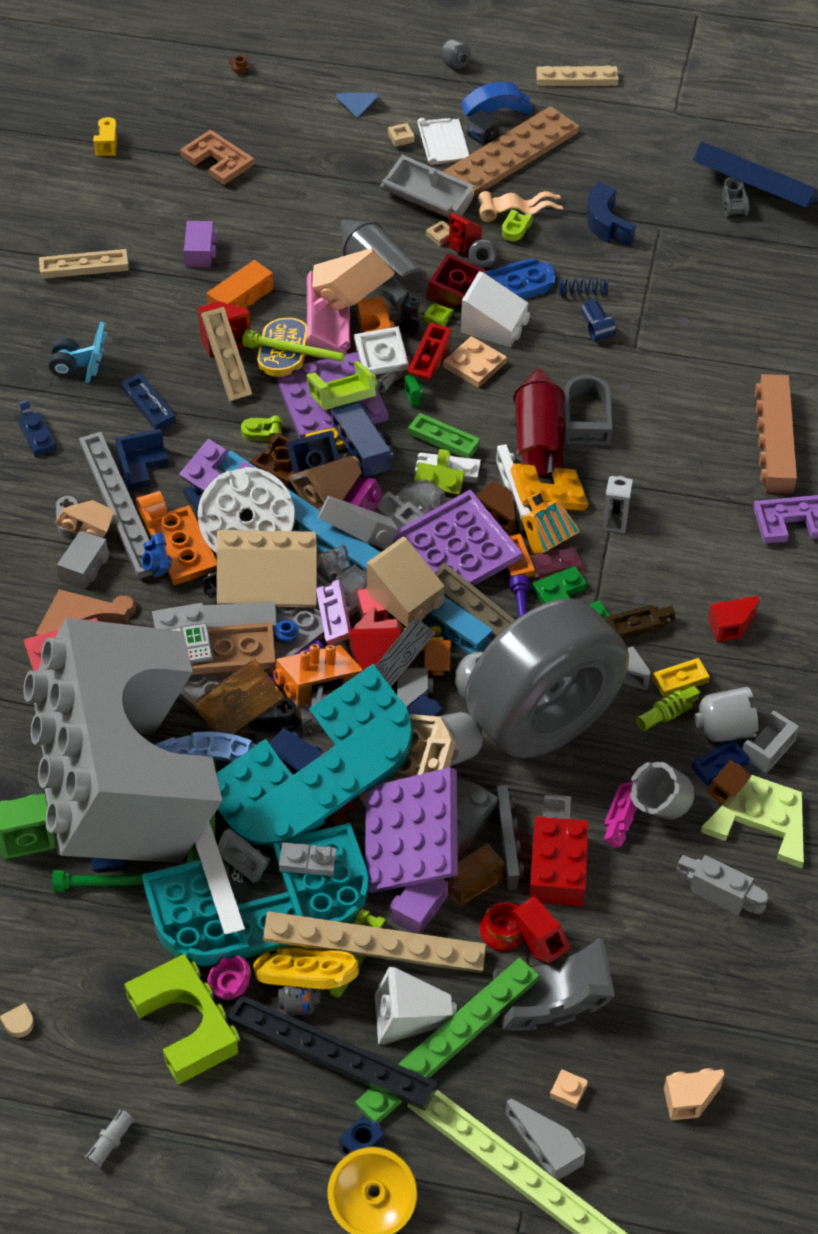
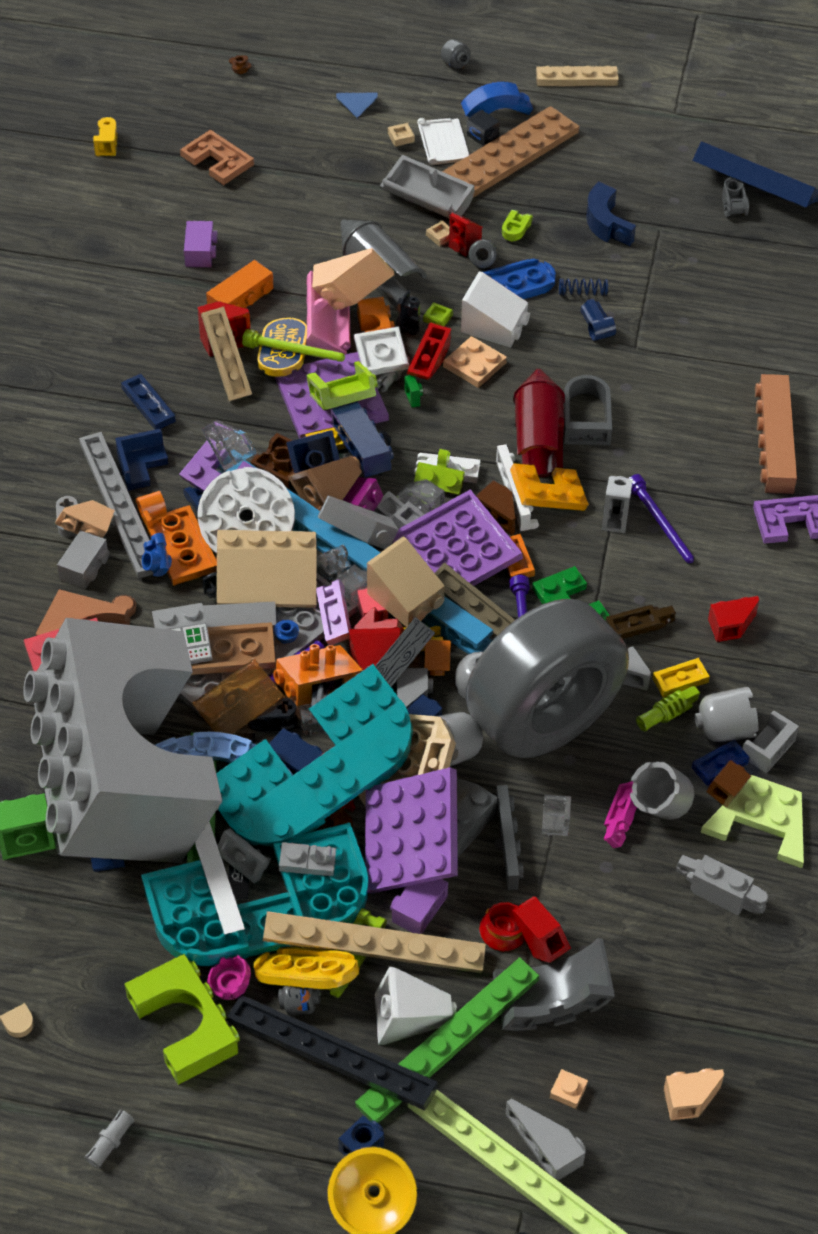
dark blue plate [18,400,57,457] -> none
tan plate [39,249,129,279] -> none
plate [49,322,107,383] -> none
green piece [52,870,143,892] -> none
lime plate [241,416,283,442] -> none
bright green plate [408,413,480,458] -> none
dark red slope [425,253,487,307] -> none
clear orange brick [444,844,504,906] -> none
light nougat flag [479,191,563,222] -> none
light orange torso [522,492,580,554] -> none
clear pink plate [529,546,582,580] -> none
red brick [529,816,589,906] -> none
none -> clear slope [201,420,257,471]
none -> dark purple piece [630,474,694,564]

